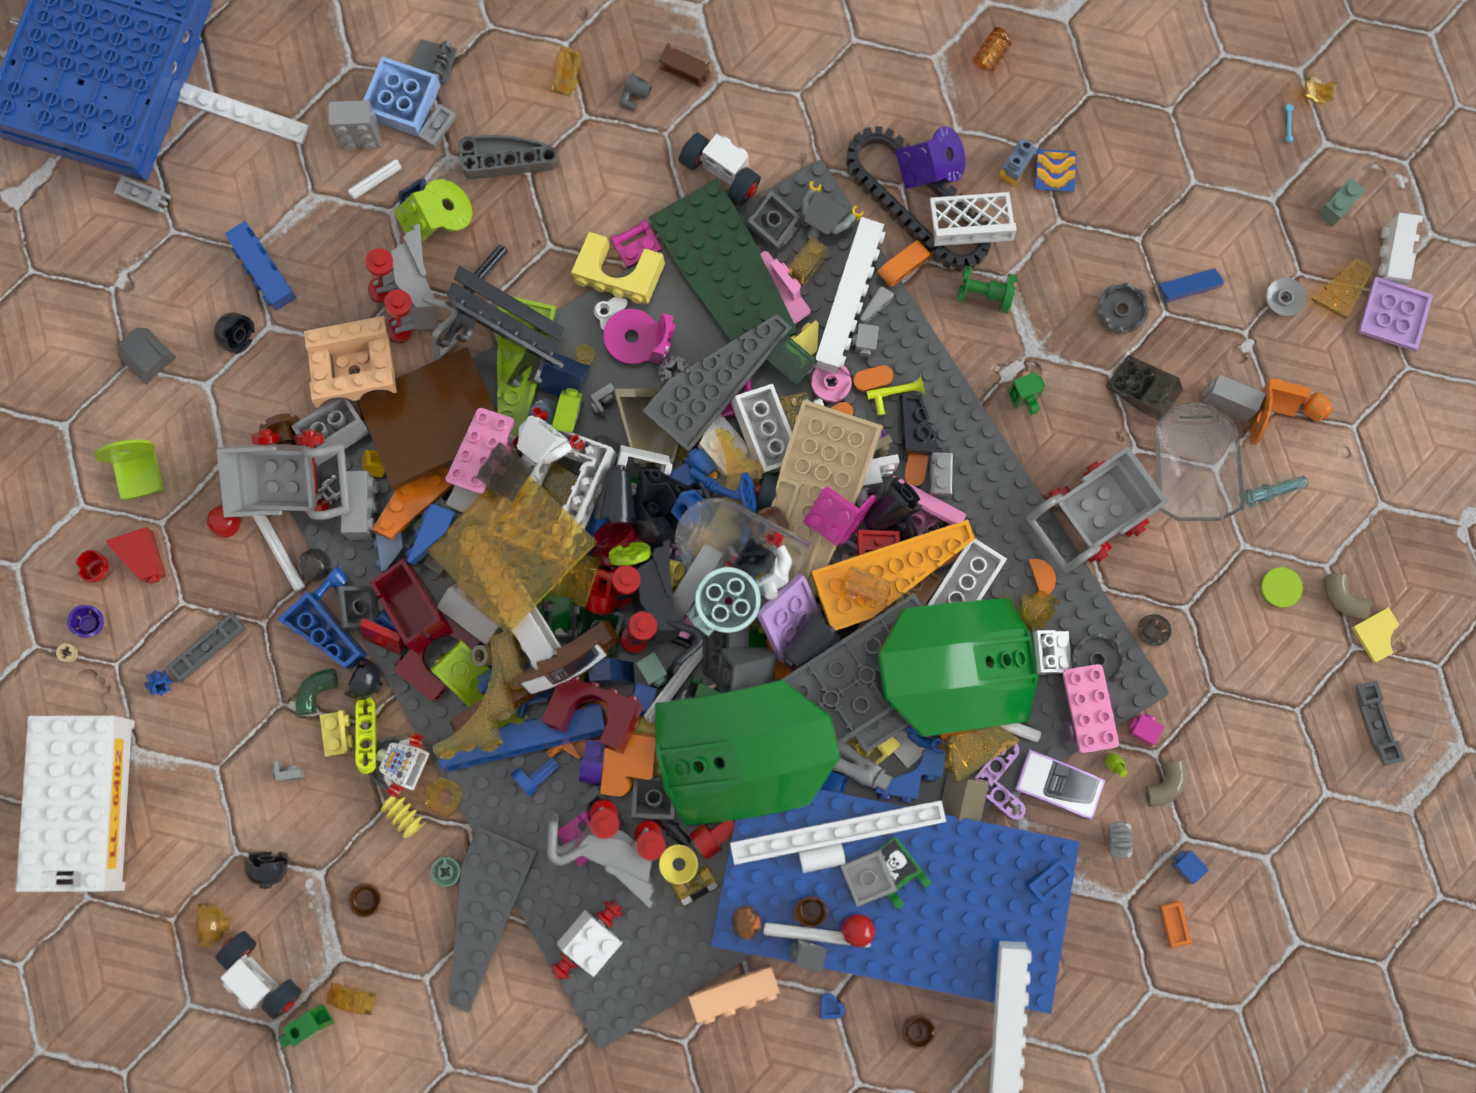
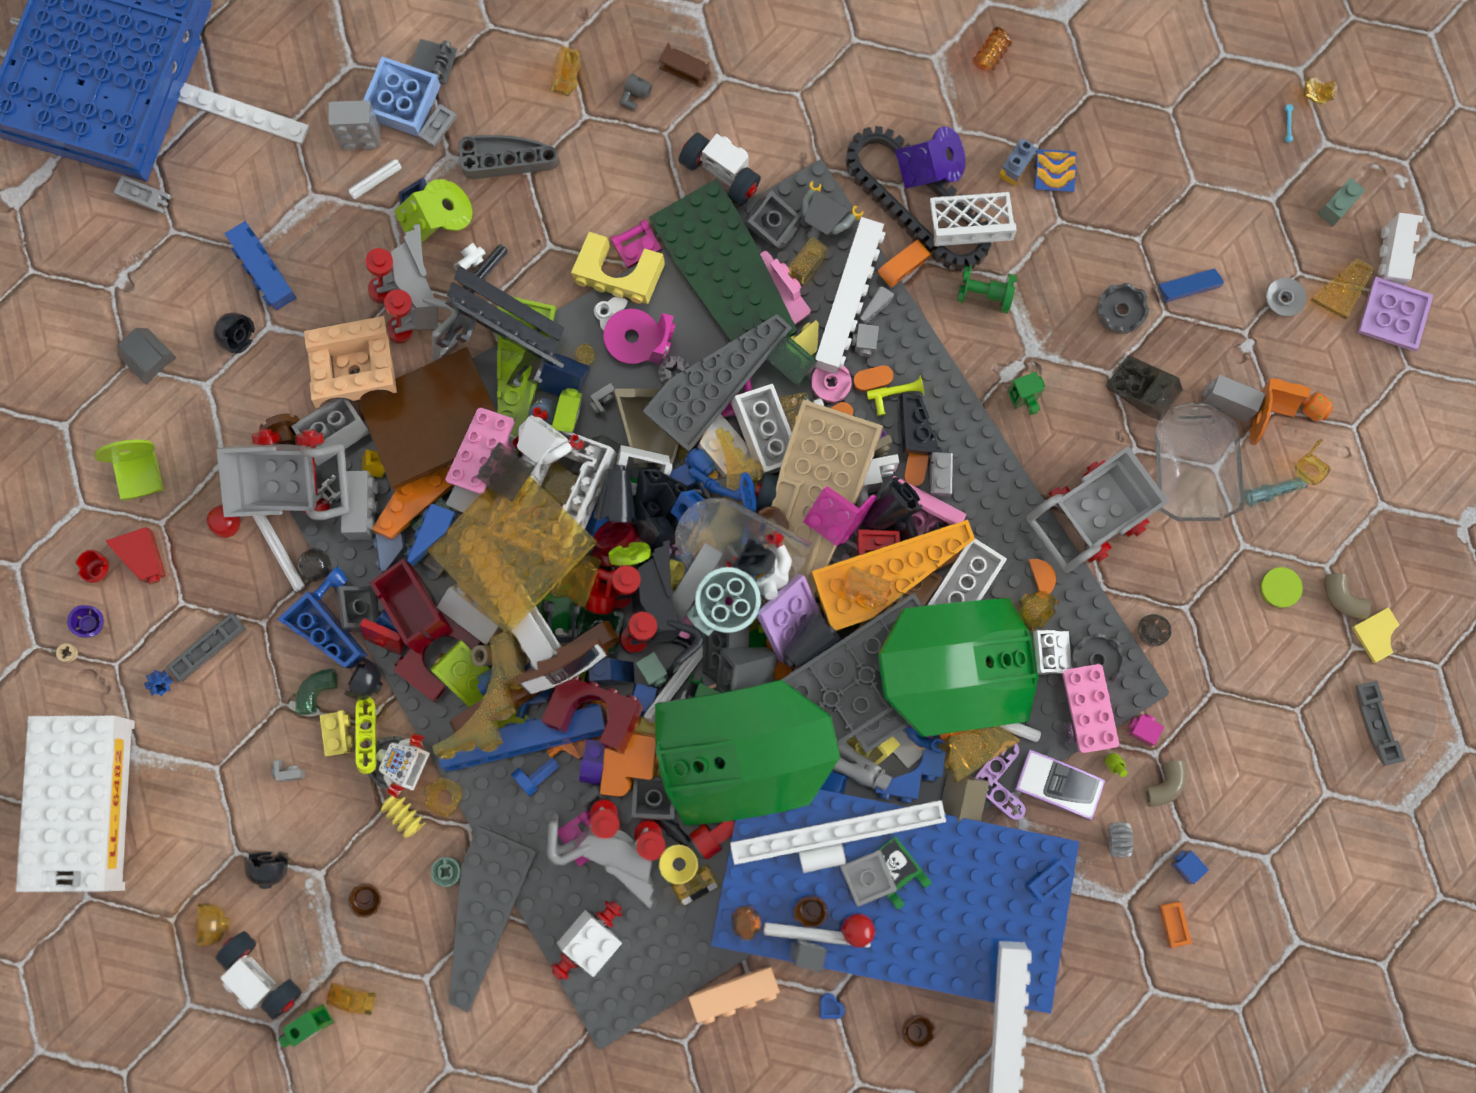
none -> white plate [453,243,485,271]
none -> clear yellow piece [1295,439,1331,485]

